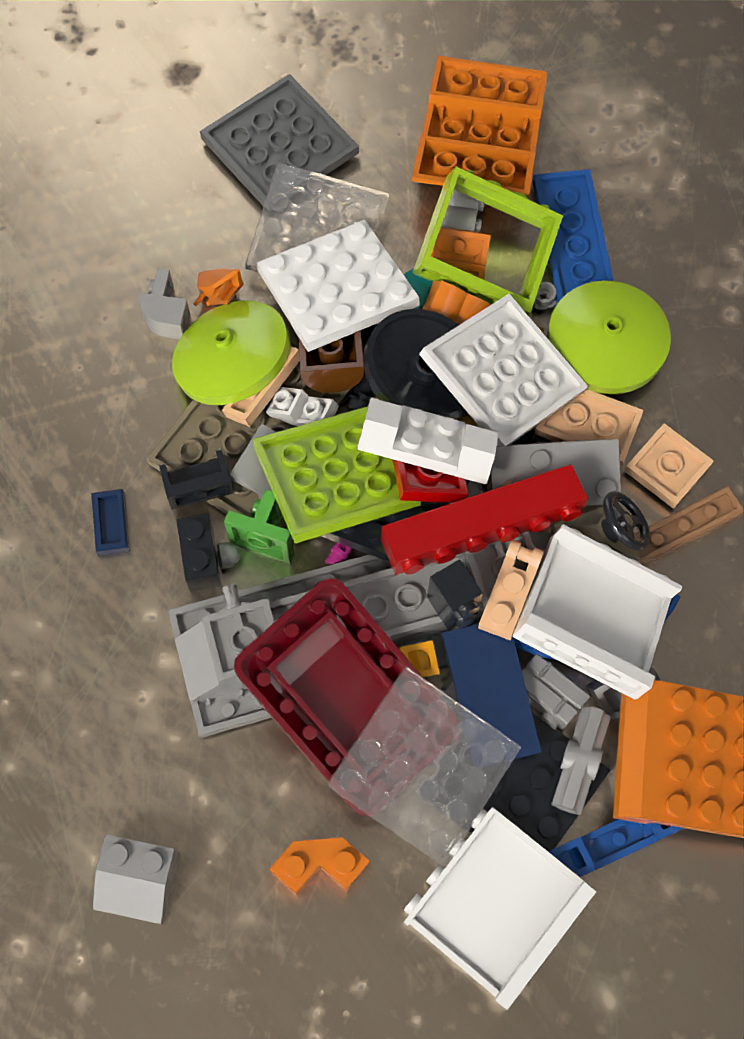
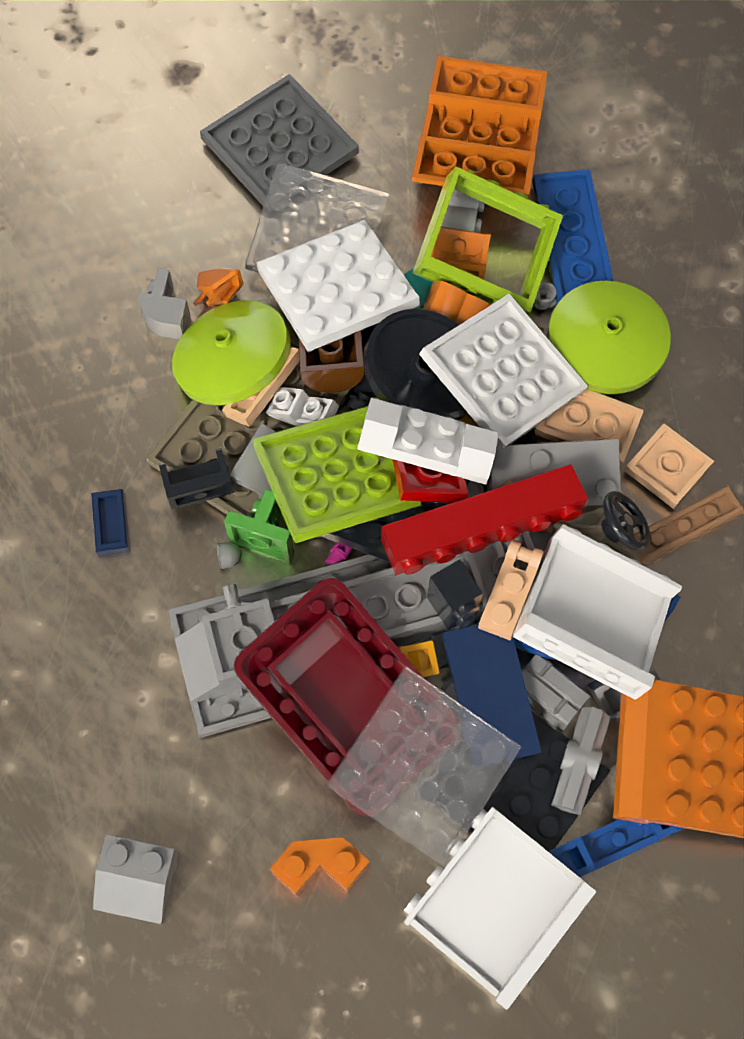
black brick [176,514,222,592] -> none

